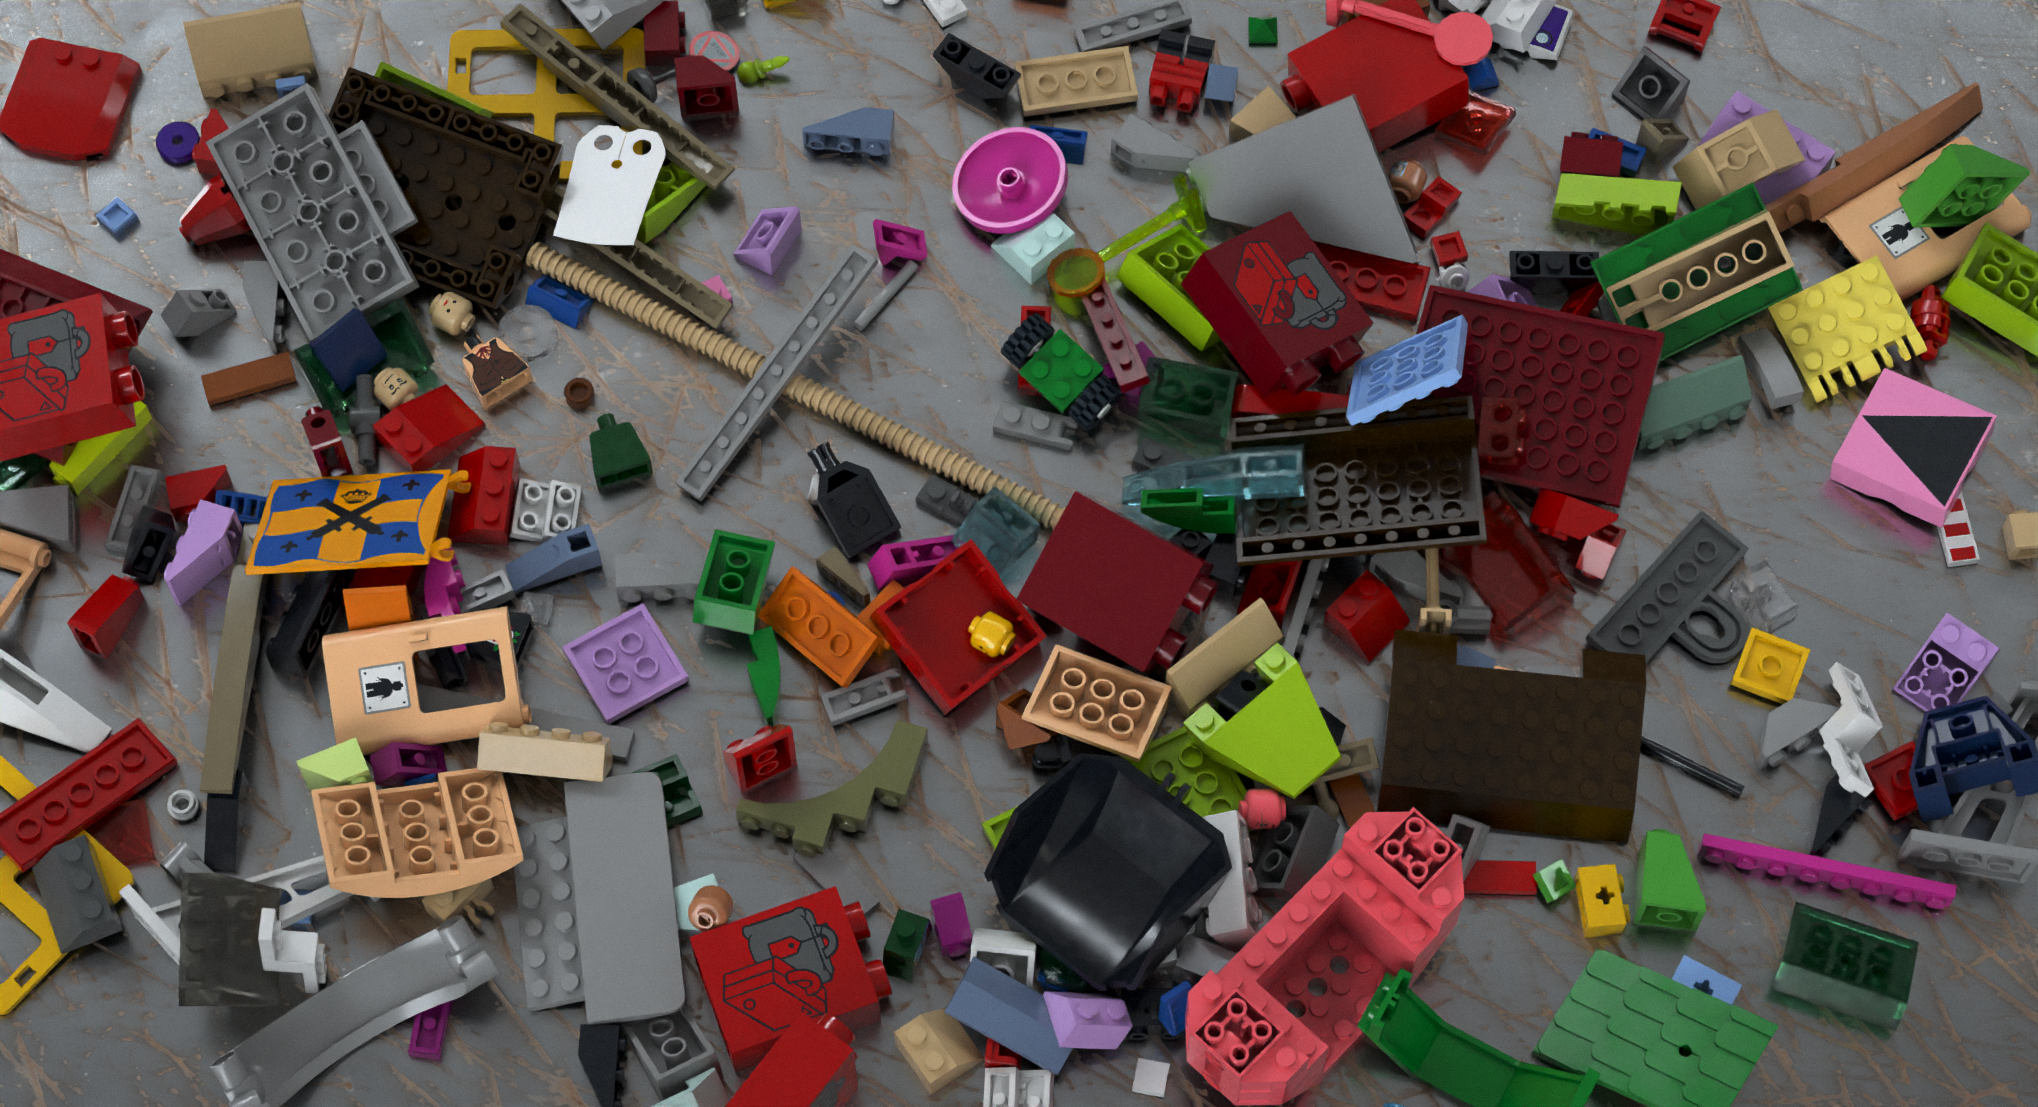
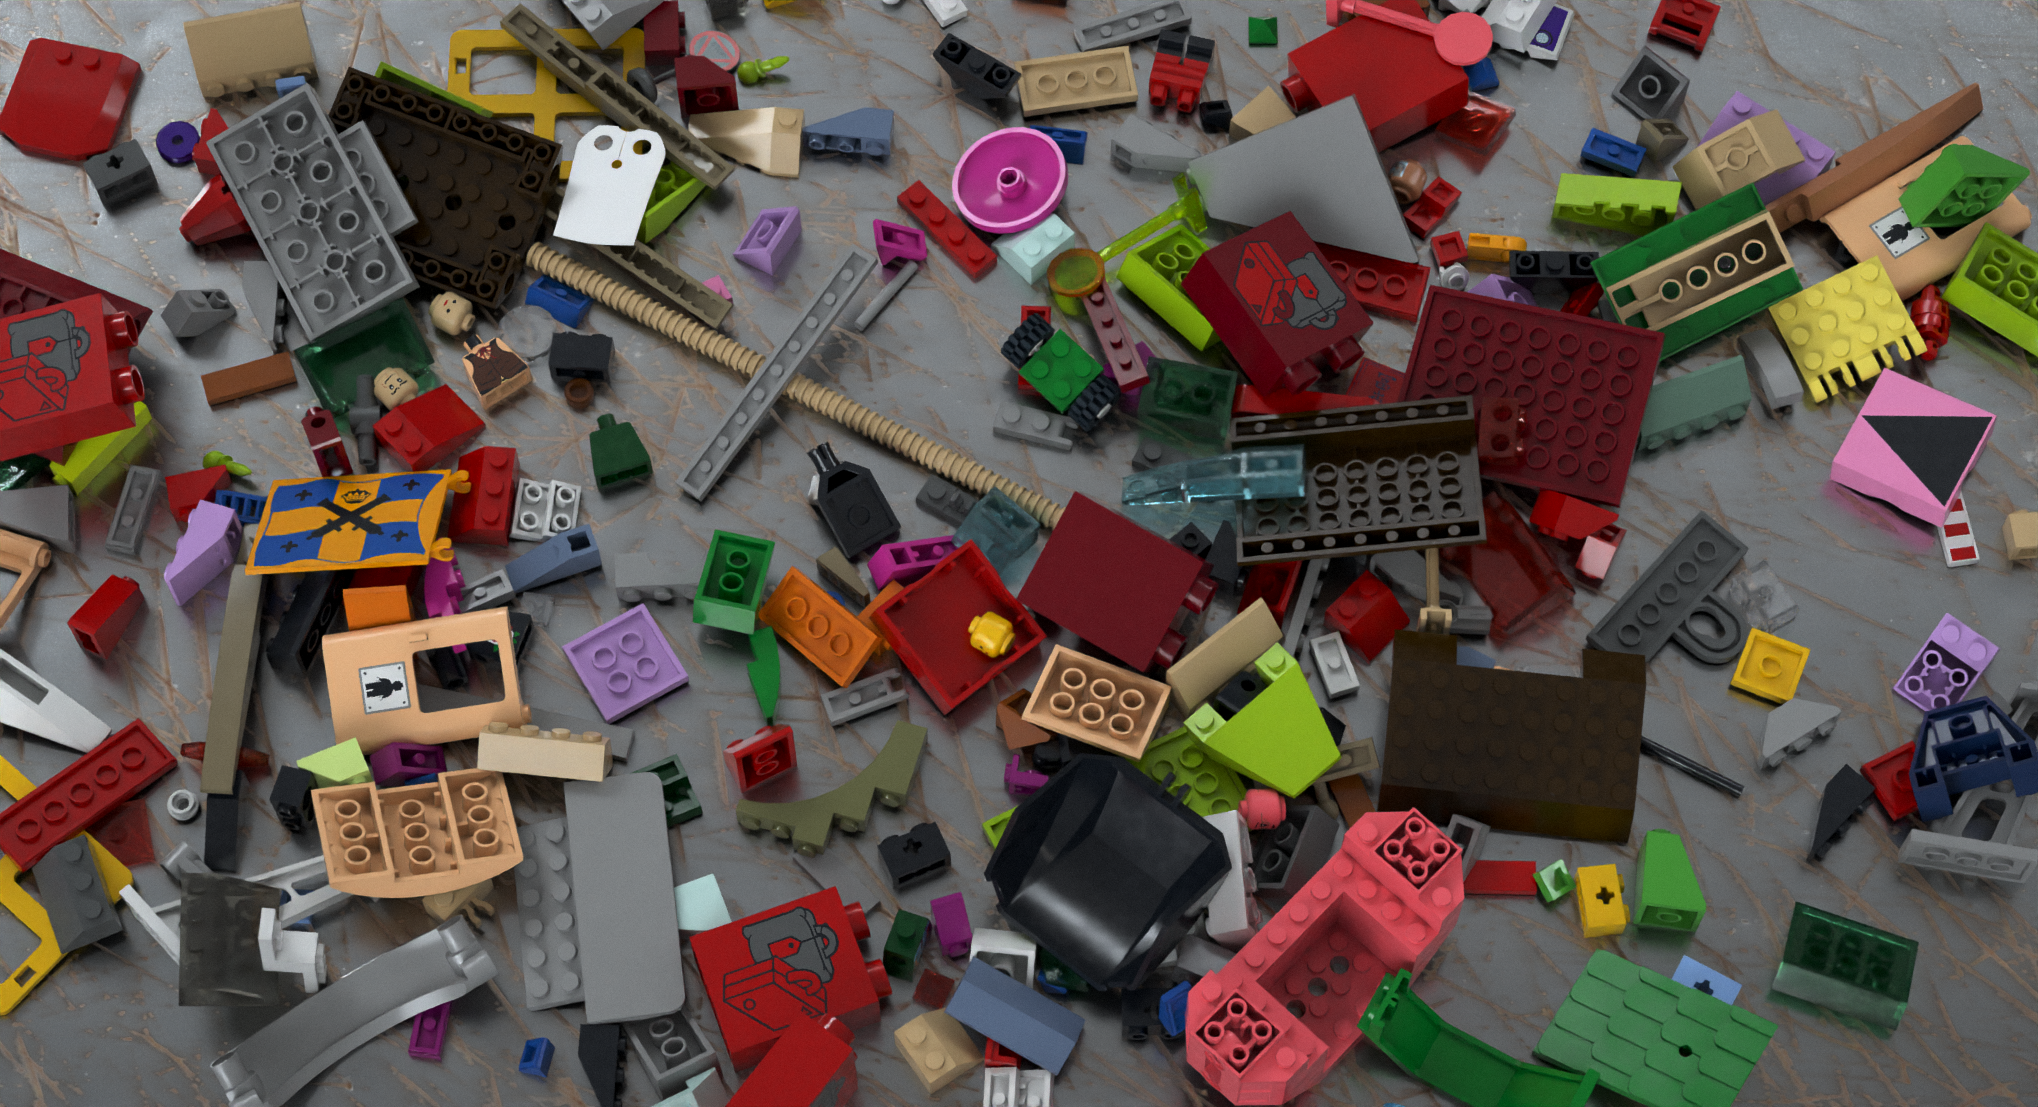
light blue tile [95,197,139,238] -> none
black slope [122,505,176,582] -> none
dark blue tile [309,308,388,392] -> none
nougat head [688,885,734,932] -> none
lavender slope [1043,991,1133,1049] -> none
white tile [1132,1058,1170,1098] -> none
green slope [1141,487,1236,534] -> none
sand blue brick [1204,64,1239,102] -> none
light blue plate [1346,314,1468,426] -> none
dark red brick [1560,132,1624,177] -> none
dark pink plate [1697,833,1957,909] -> none
white bracket [1819,662,1883,797] -> none
none -> dark grey brick [82,138,156,204]
none -> clear red tile [180,741,270,767]
none -> lime bar [203,451,252,476]
none -> black brick [269,765,319,830]
none -> blue slope [518,1037,555,1078]
none -> black brick [548,331,615,383]
none -> tan wedge [688,107,806,178]
none -> black brick [877,821,951,889]
none -> red plate [897,180,997,279]
none -> clear red tile [912,968,955,1010]
none -> magenta bracket [1004,754,1048,797]
none -> black slope [1199,100,1232,130]
none -> white plate [1309,631,1360,699]
none -> light orange piece [1467,233,1527,263]

